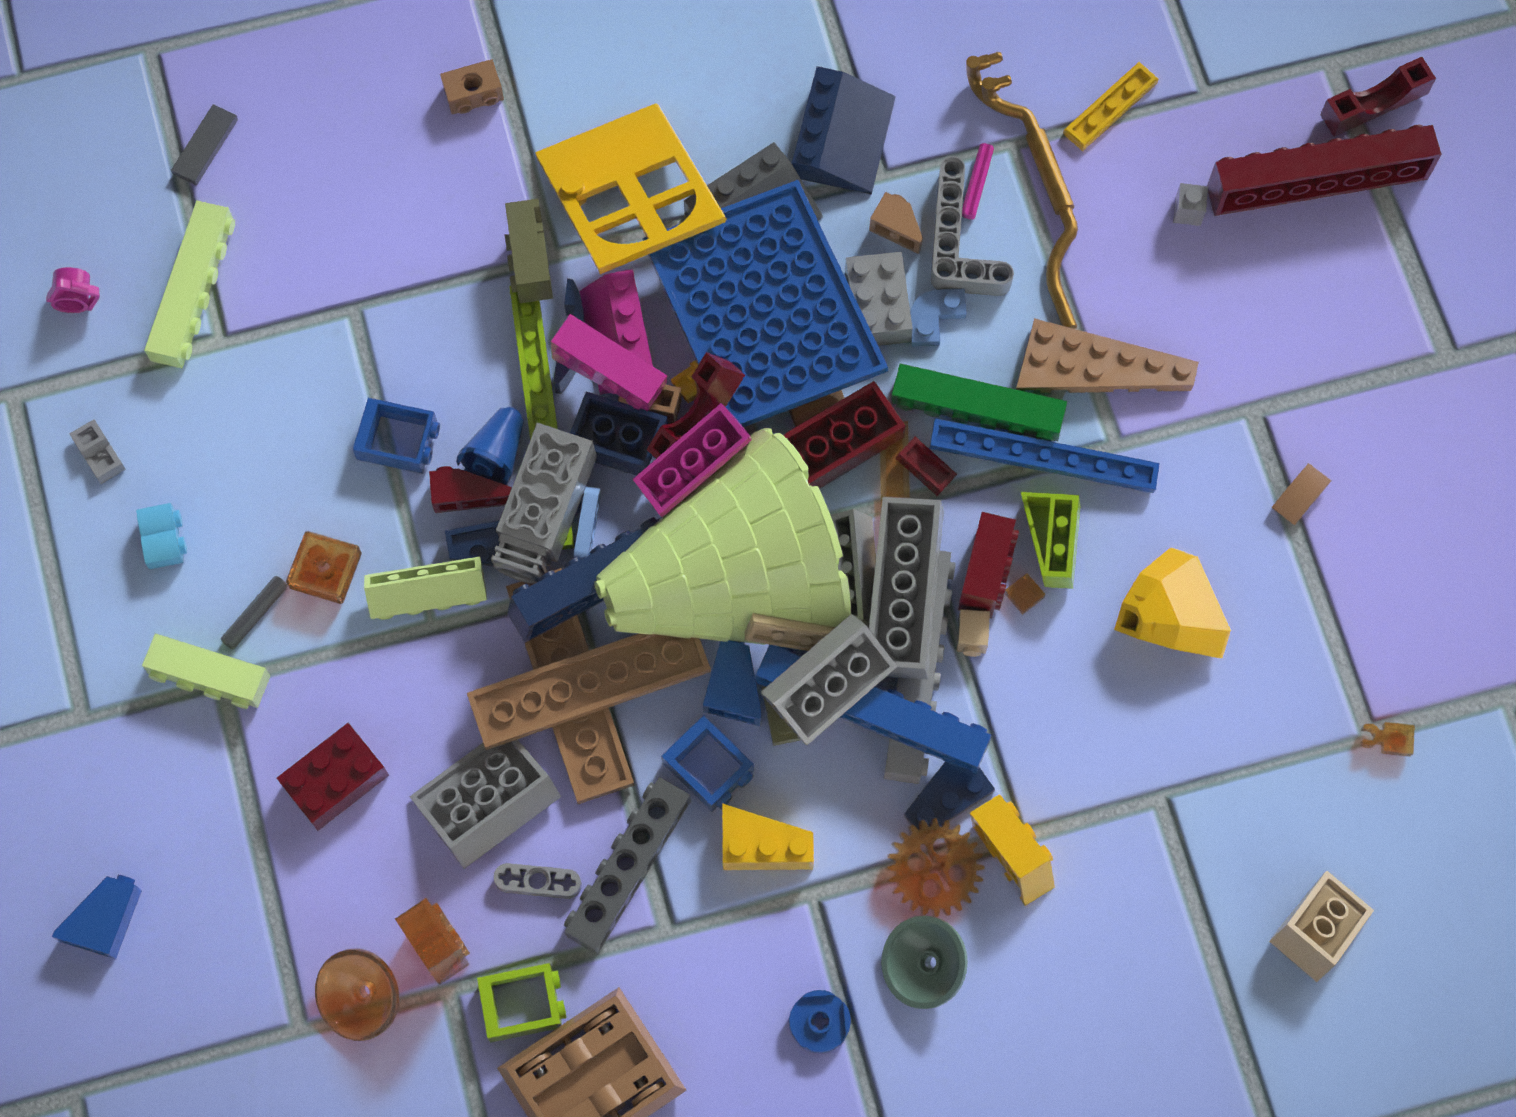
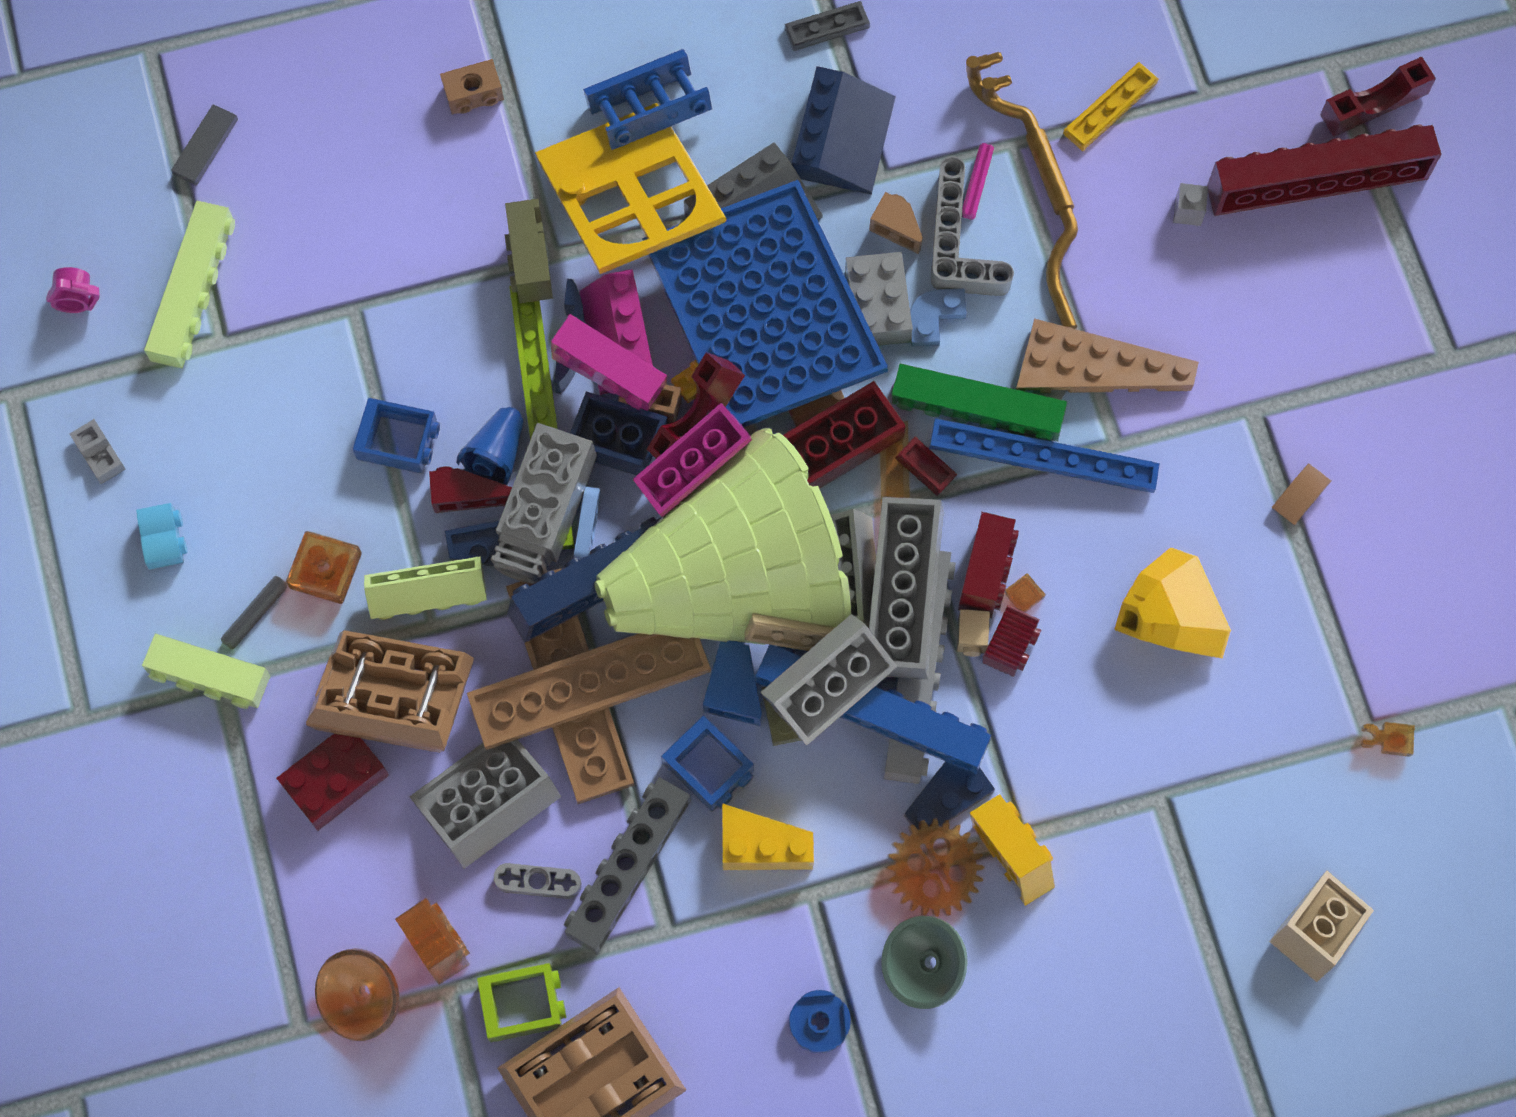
blue slope [52,874,142,959] -> none
lime wedge [1021,492,1081,589] -> none
none -> medium nougat piece [306,630,474,753]
none -> blue fence [583,49,712,150]
none -> dark grey tile [784,1,870,51]
none -> dark red brick [982,605,1042,677]

